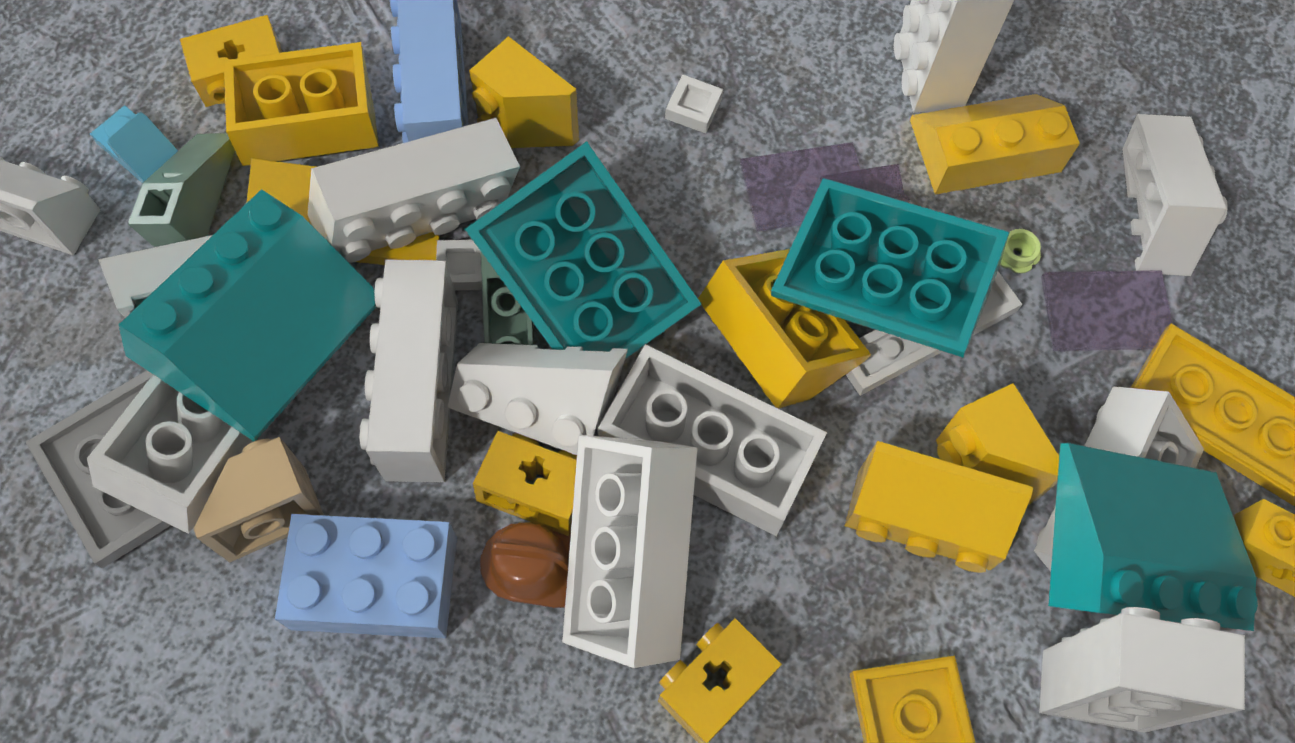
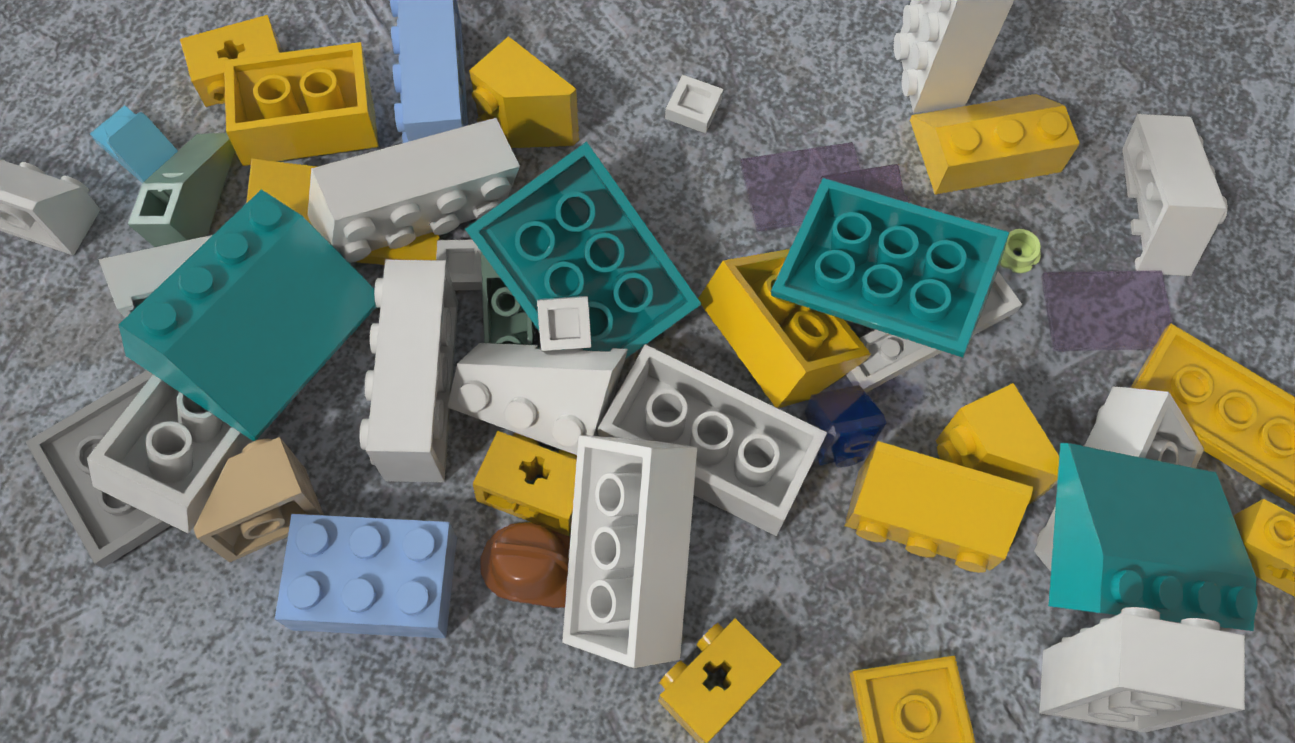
none -> white plate [537,296,591,351]
none -> clear blue slope [805,385,887,468]

